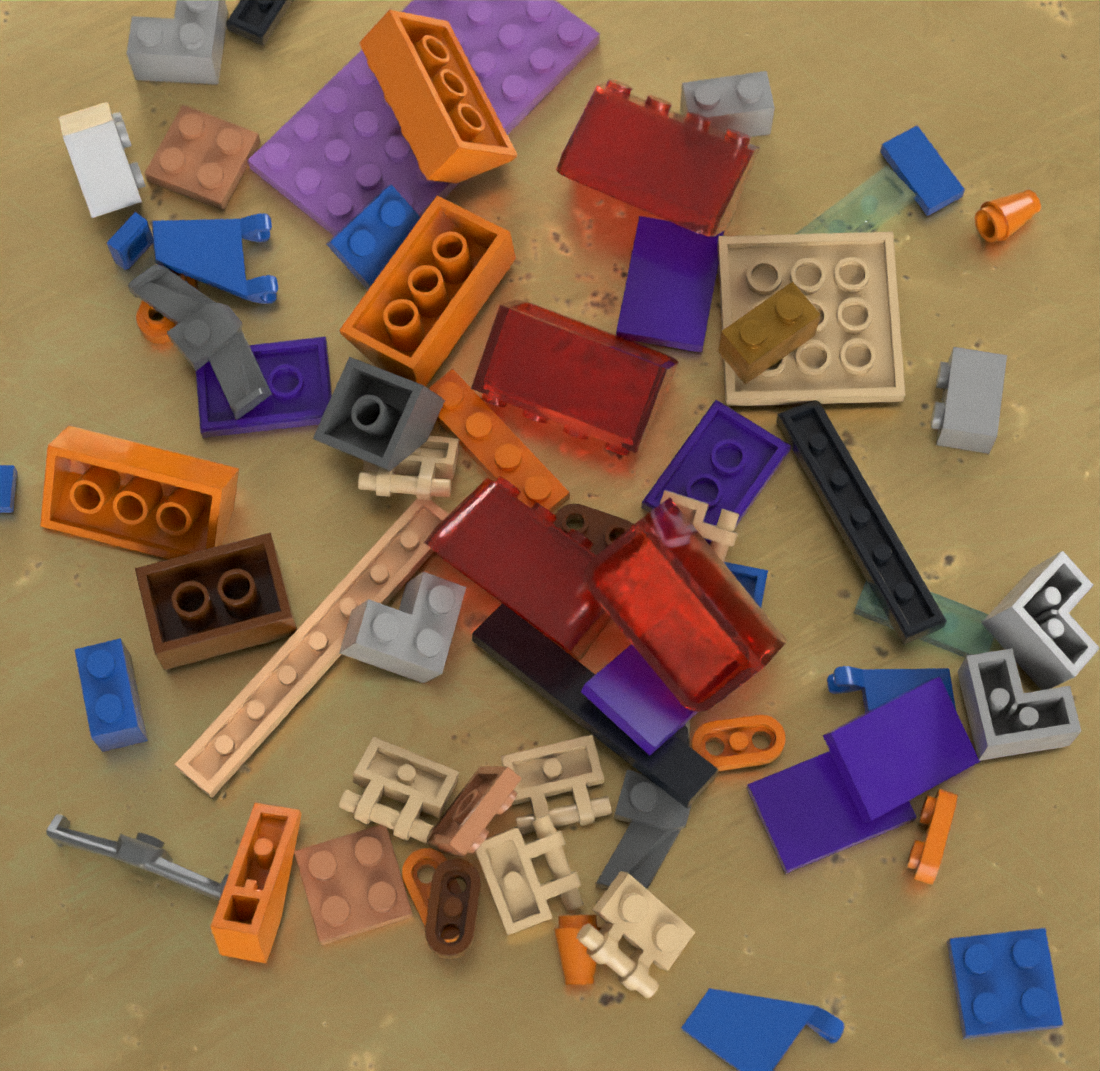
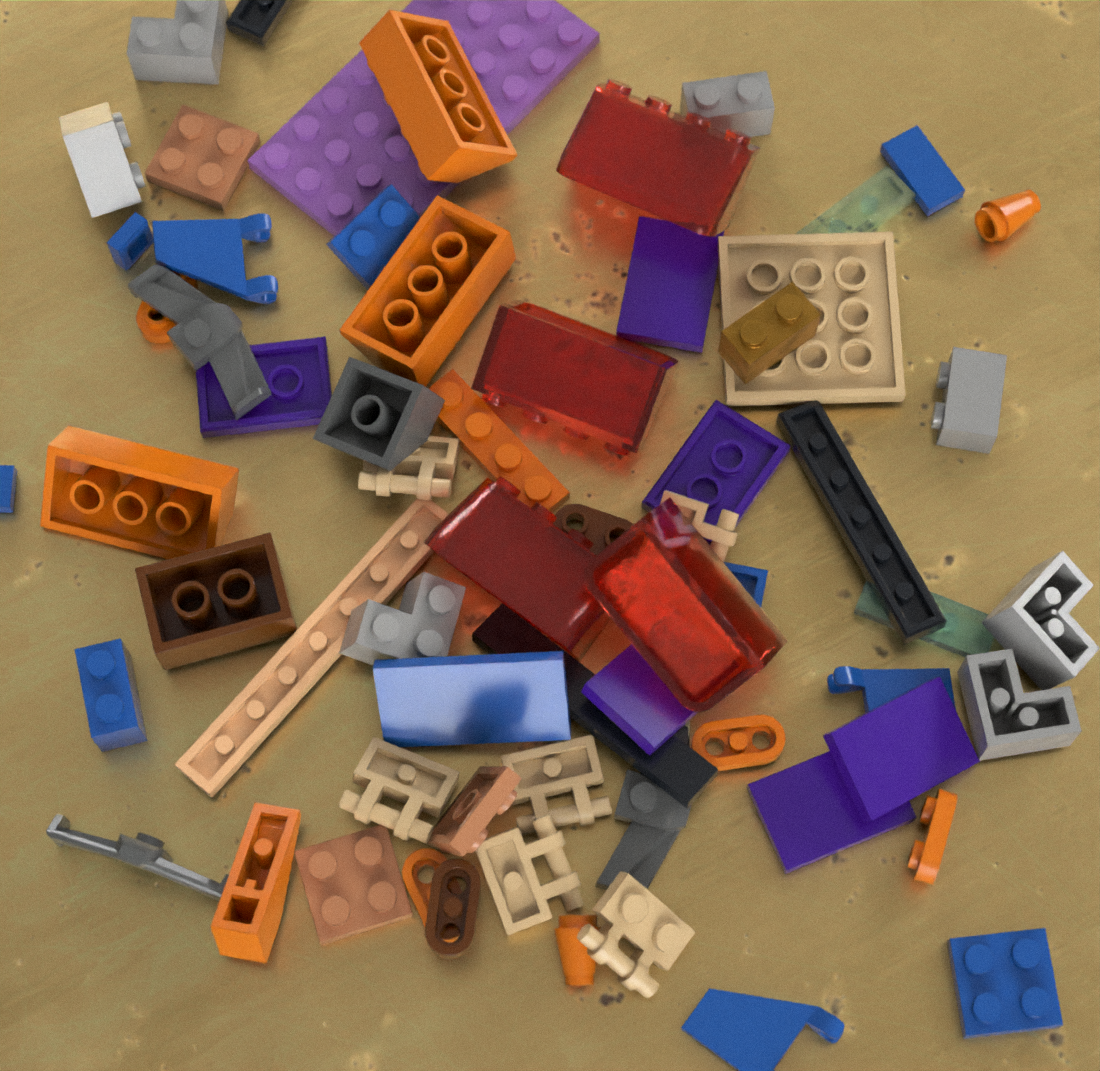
none -> tile [373,651,572,747]

